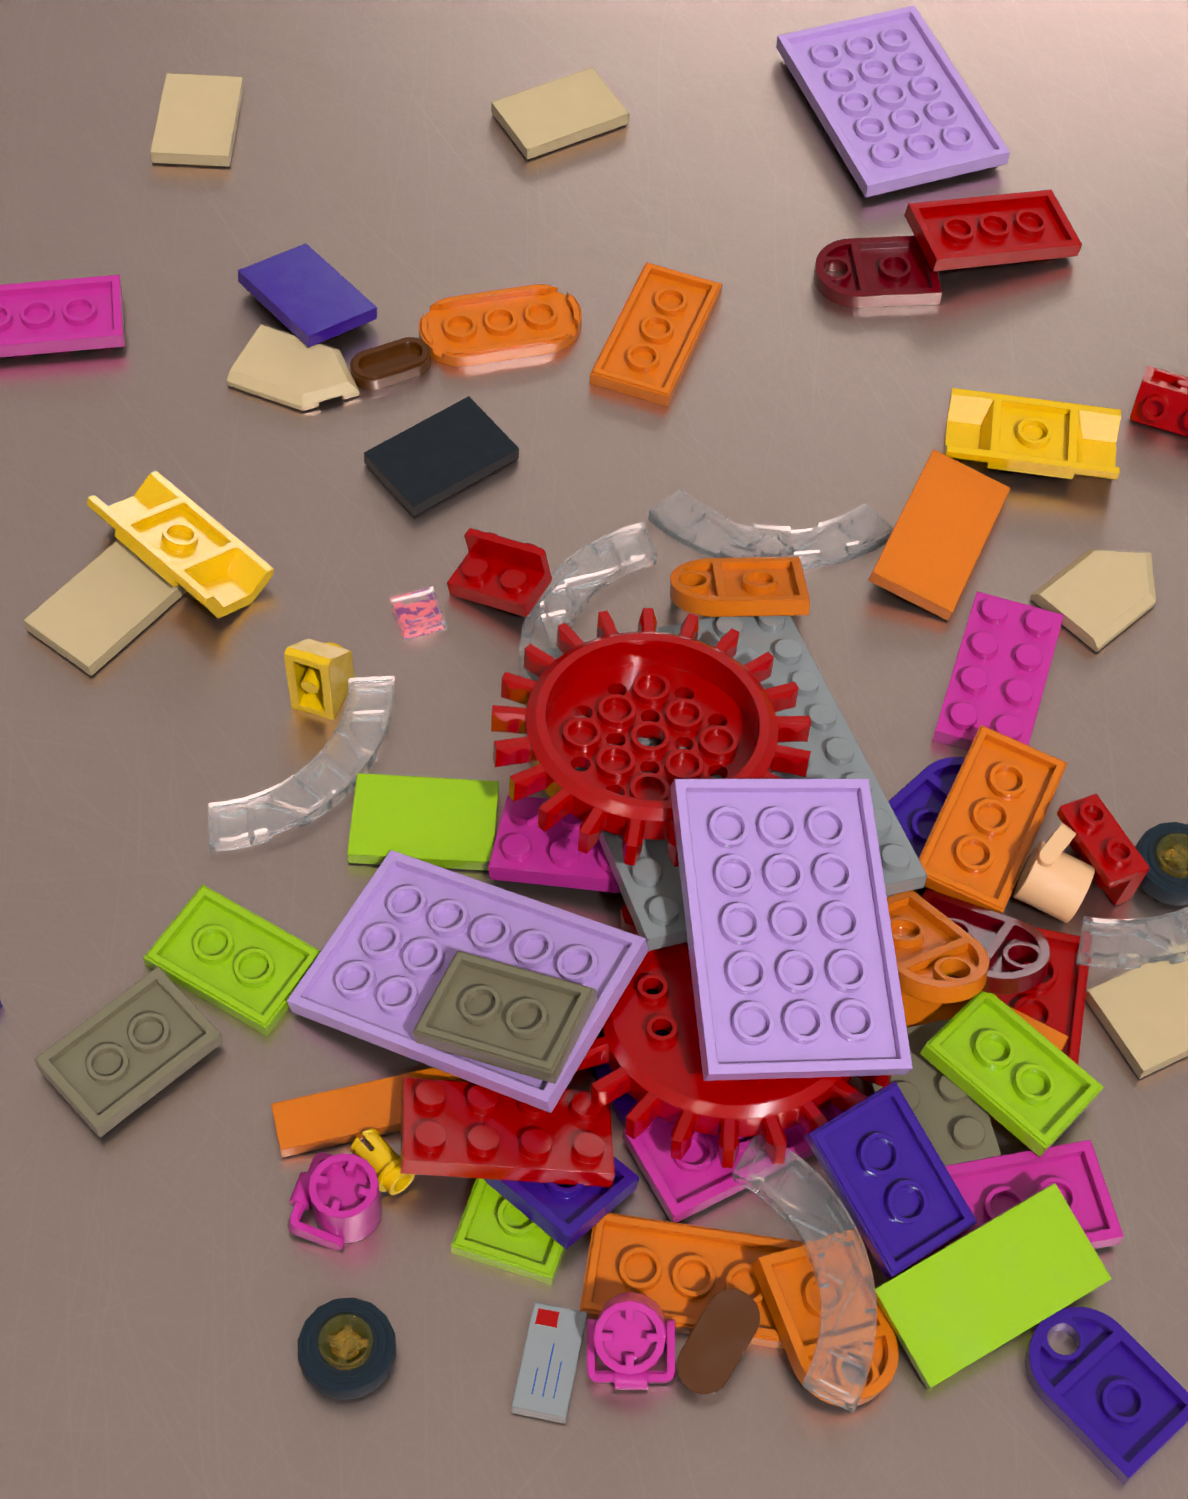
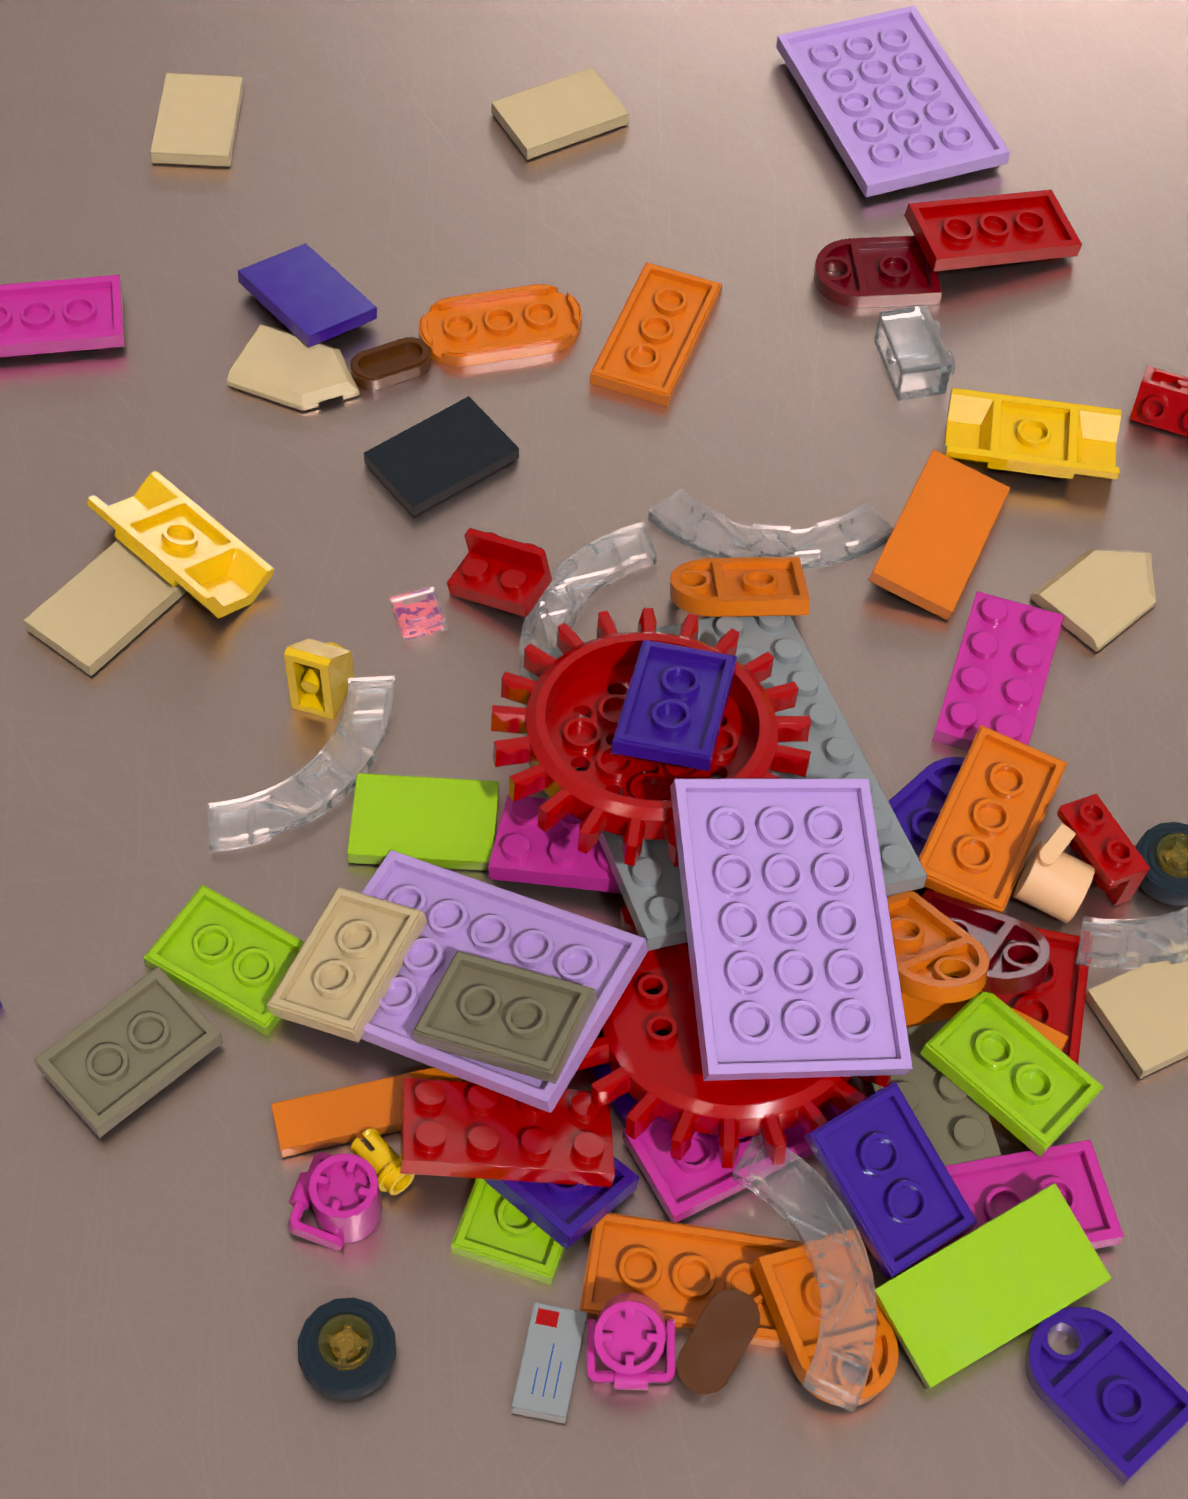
none -> tan tile [267,887,427,1043]
none -> dark purple tile [612,639,737,771]
none -> clear brick [874,305,955,401]

